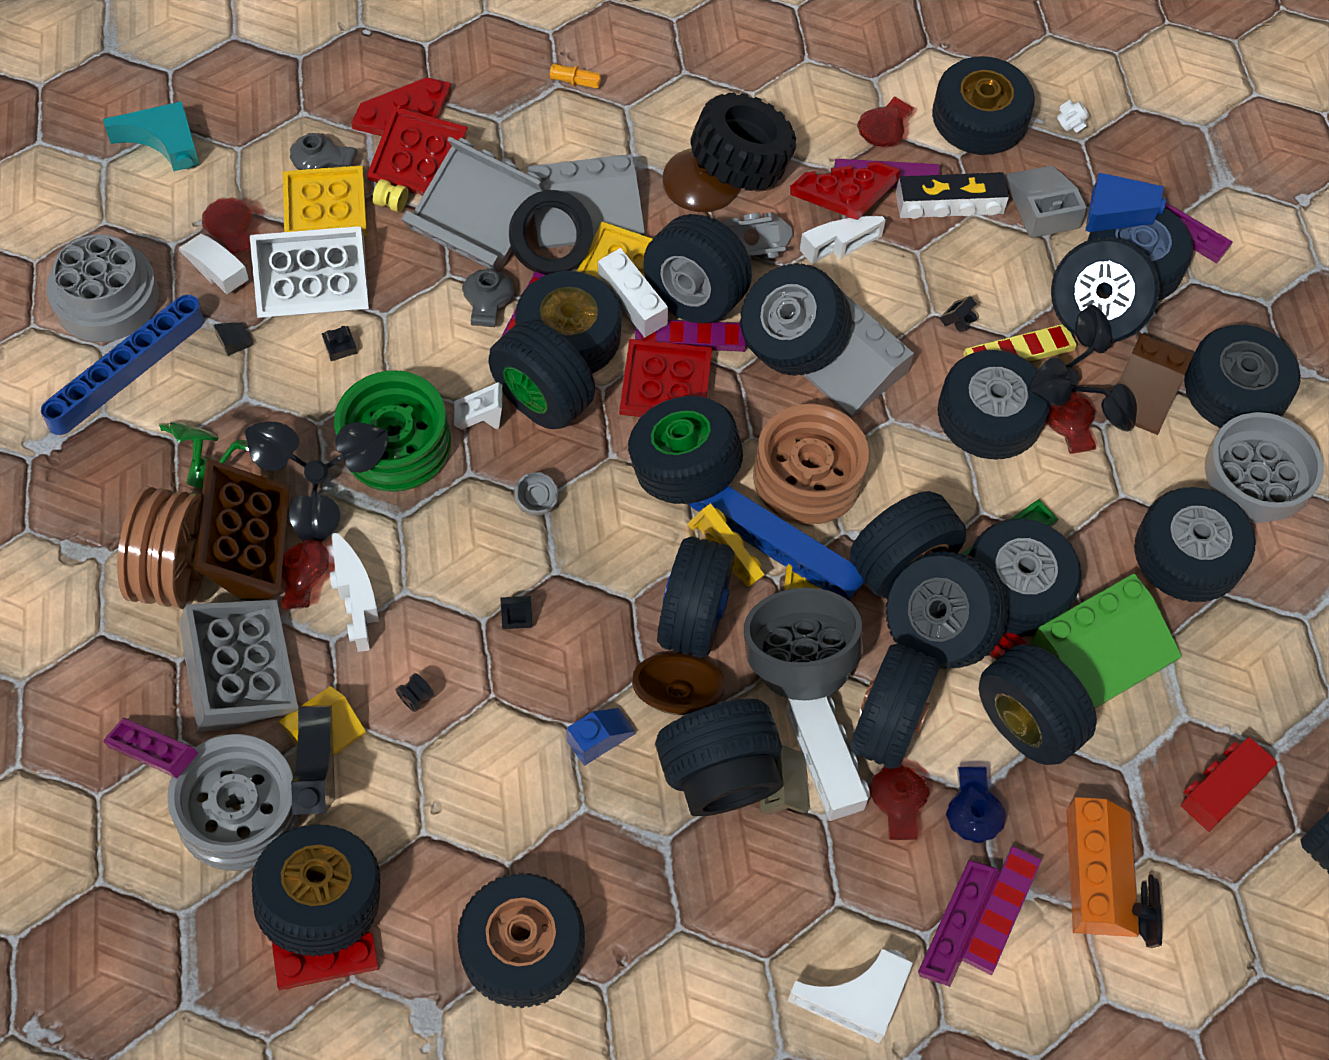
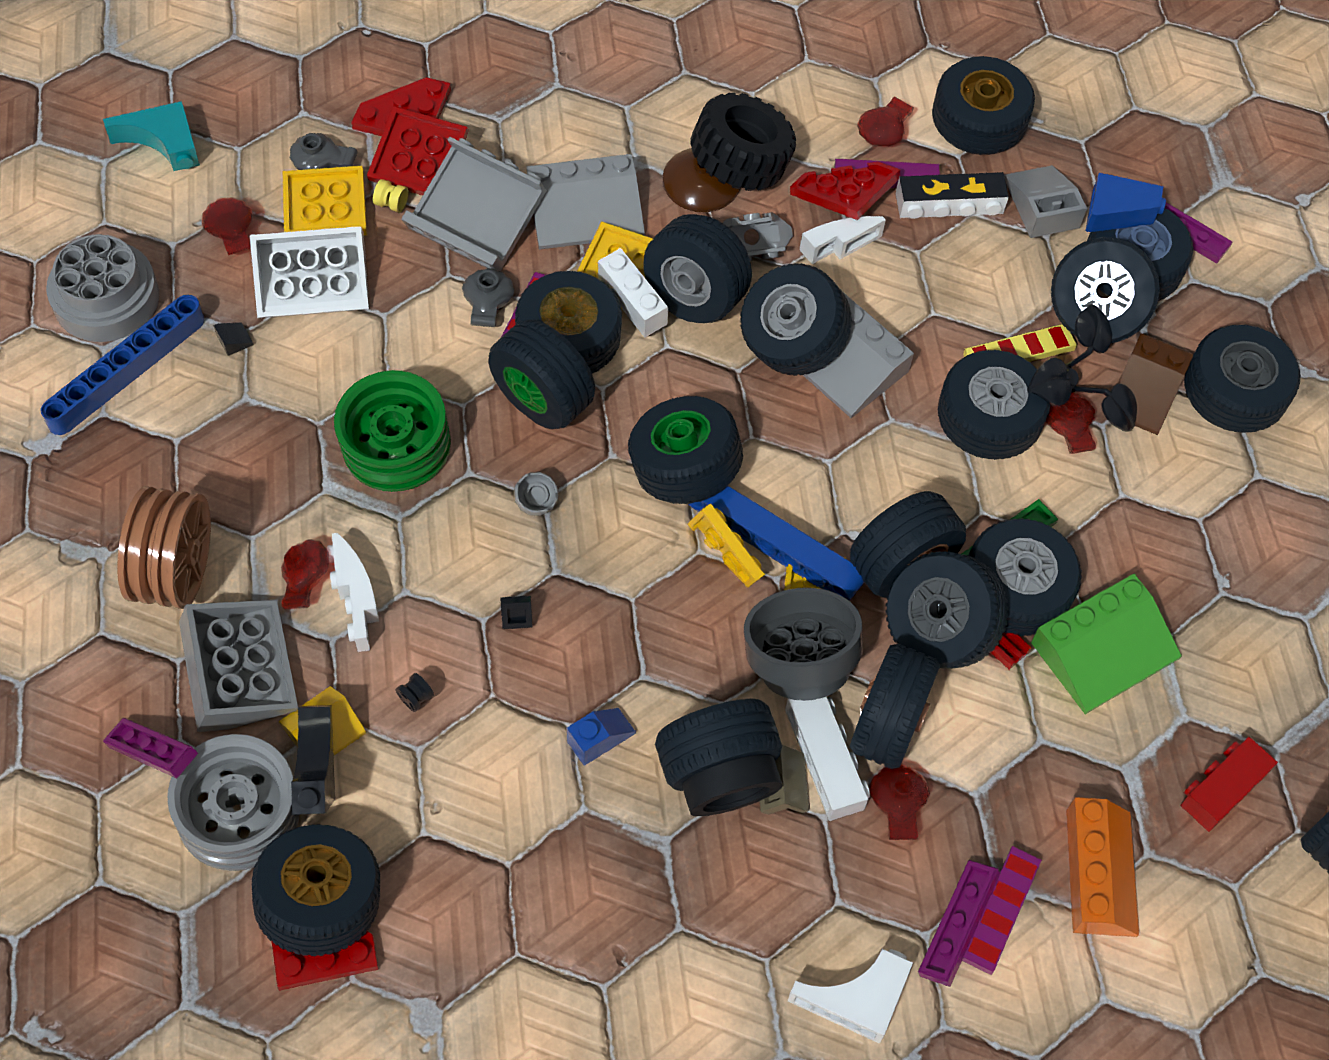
green plant [159,421,249,489] -> none
white slope [179,234,249,295] -> none
reddish brown slope [193,459,290,601] -> none
black plant [245,422,388,548] -> none
black tile [321,326,358,361] -> none
white slope [454,382,502,430] -> none
black wheel [457,873,585,1008] -> none
black tyre [509,190,593,275] -> none
light orange axle [550,63,601,88] -> none
red plate [619,339,712,417] -> none
reddish brown dish [632,653,725,715] -> none
tile [635,320,746,352] -> none
black wheel [657,536,735,658] -> none
nougat wheel [753,404,869,525] -> none
black tile [939,296,977,332] -> none
clear blue animal [946,766,1006,843] -> none
black wheel [978,644,1097,765] -> none
white gear [1057,100,1090,133] -> none
black piece [1132,874,1162,948] -> none
black wheel [1134,487,1256,602] -> none
light grey wheel [1205,412,1324,523] -> none

